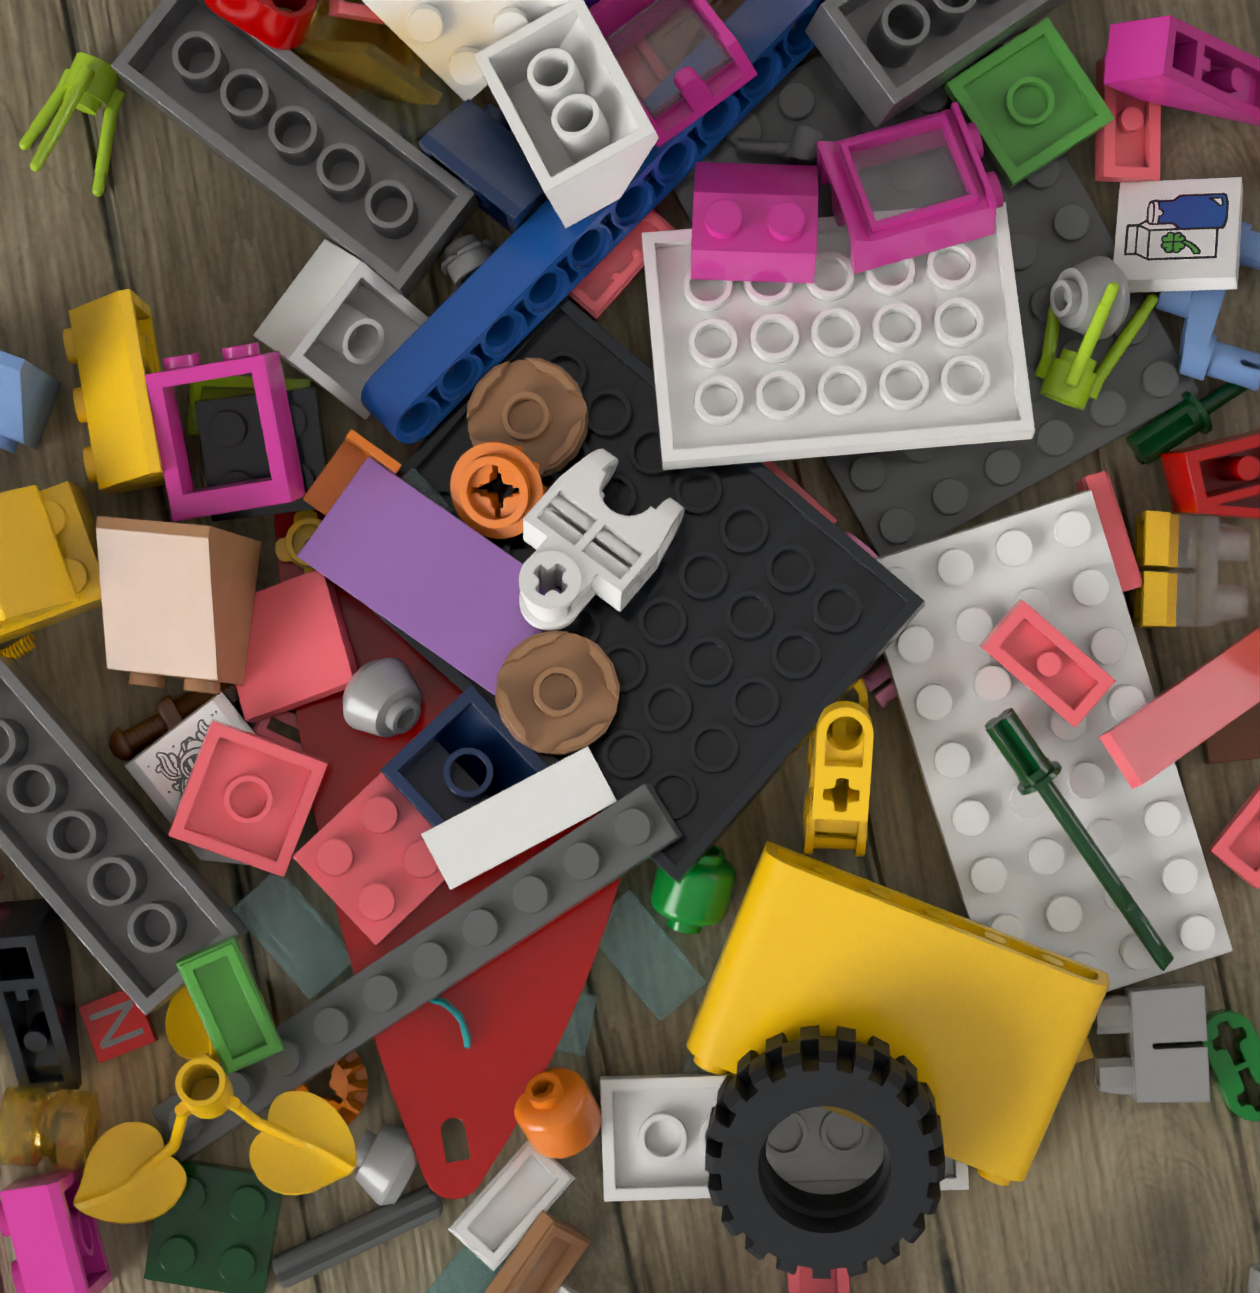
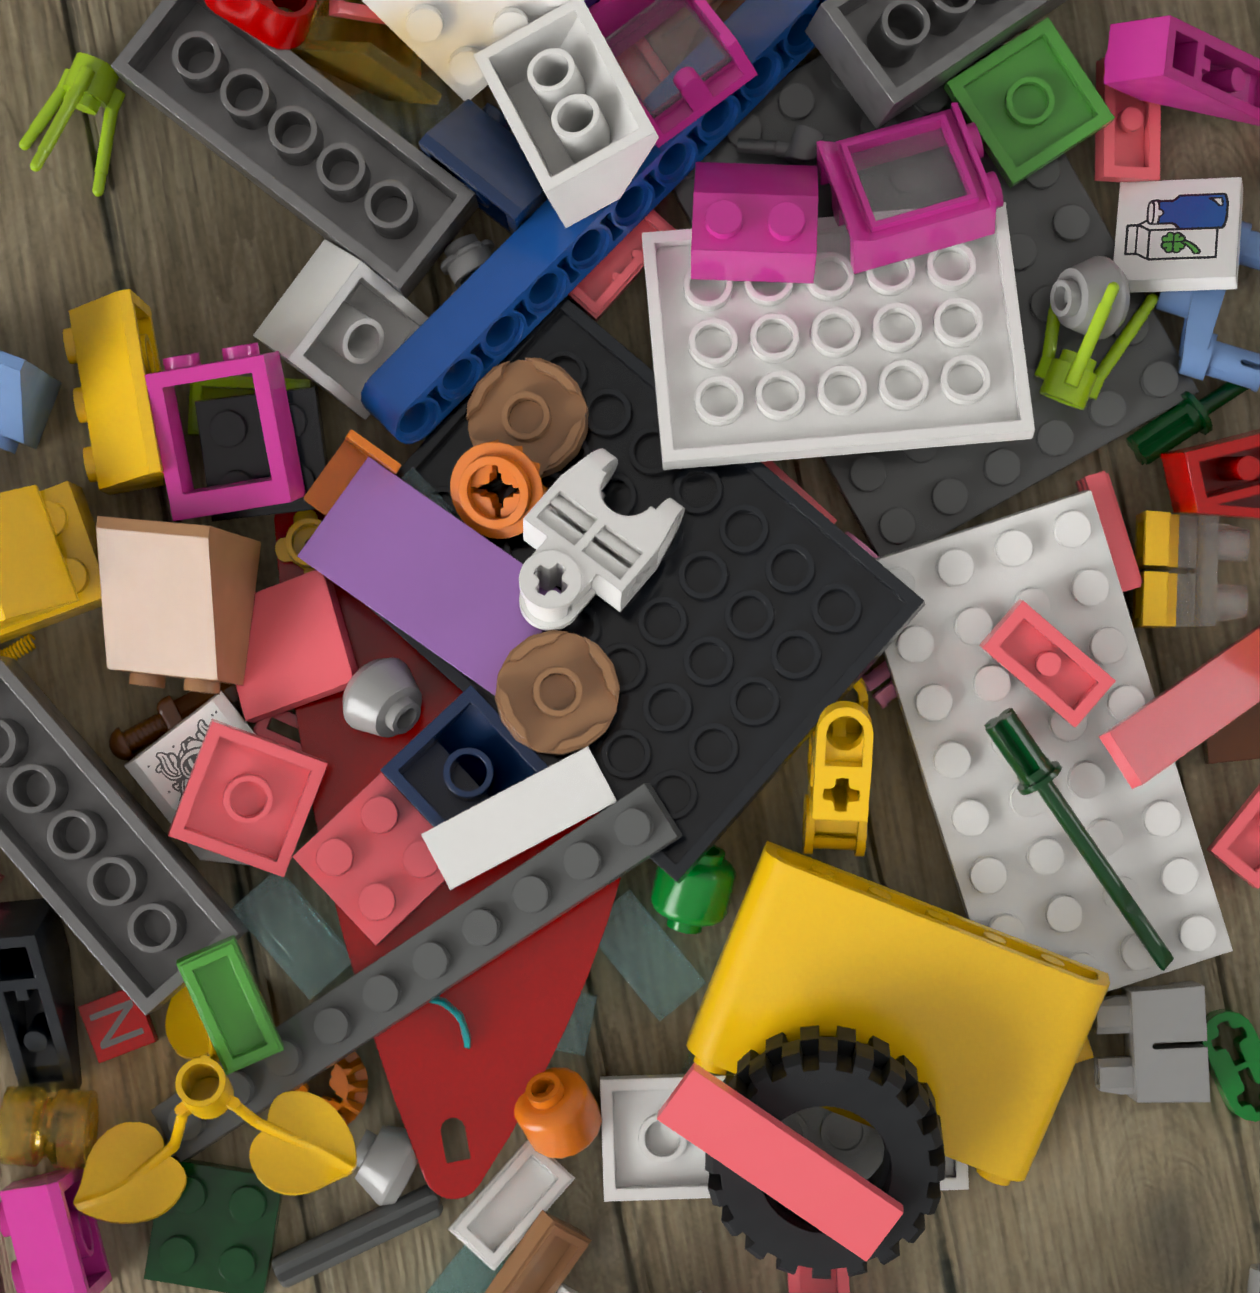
none -> coral tile [657,1063,904,1262]

